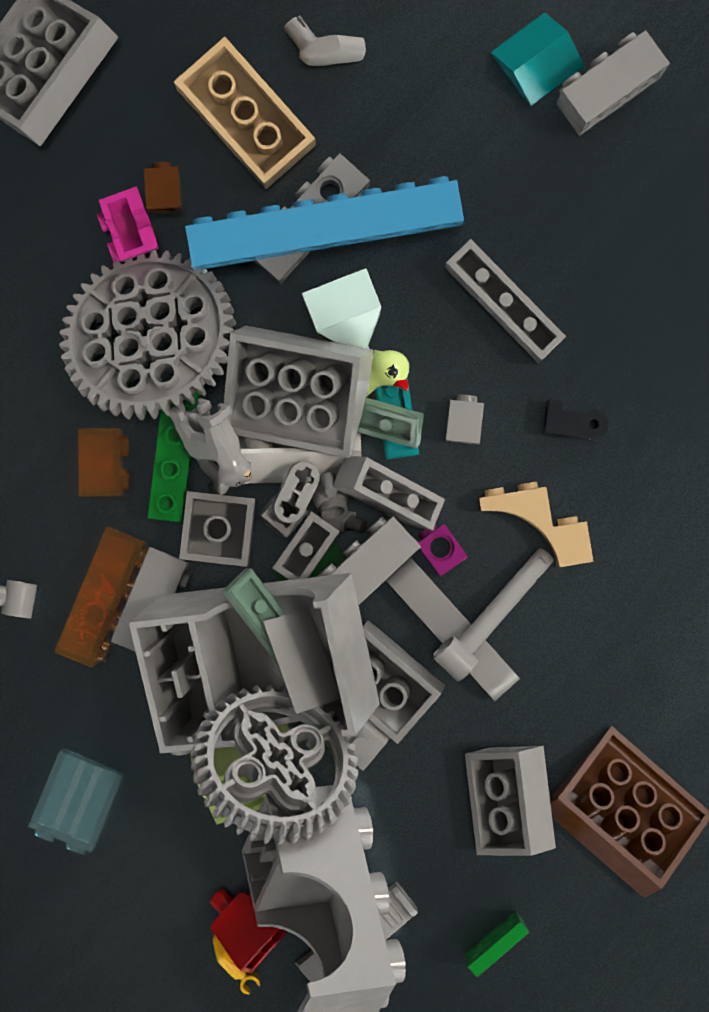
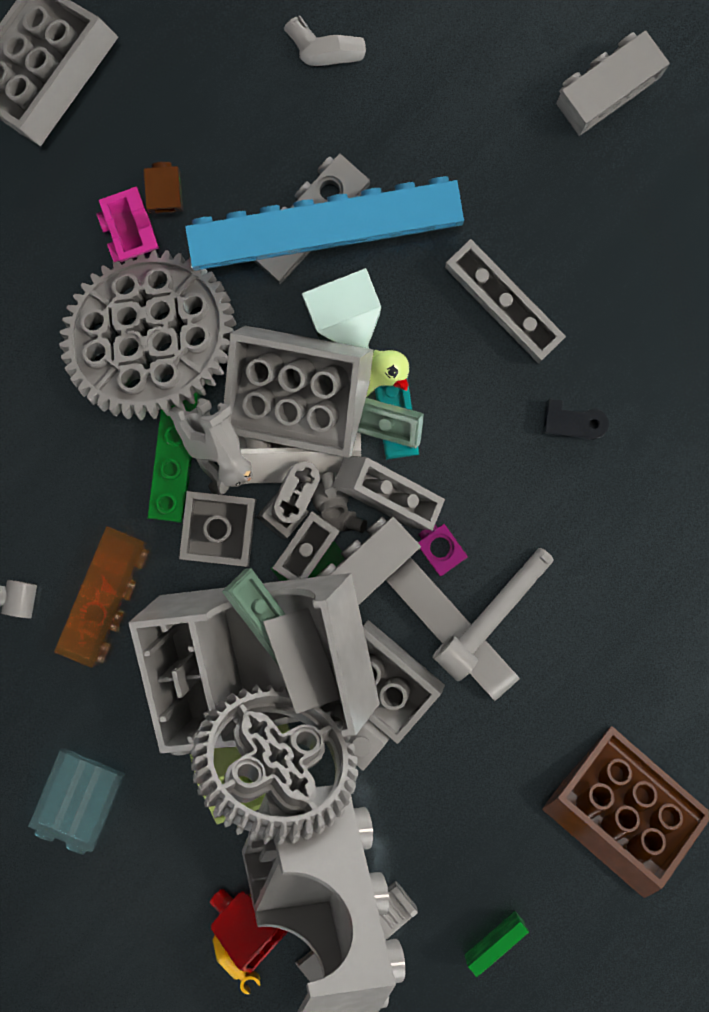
clear orange brick [78,428,129,497] -> none
light grey brick [111,547,192,651] -> none
tan brick [174,37,316,190] -> none
light grey brick [445,394,484,445] -> none
light grey brick [465,746,556,856] -> none
tan arch [477,482,594,567] -> none
teal slope [490,12,584,107] -> none

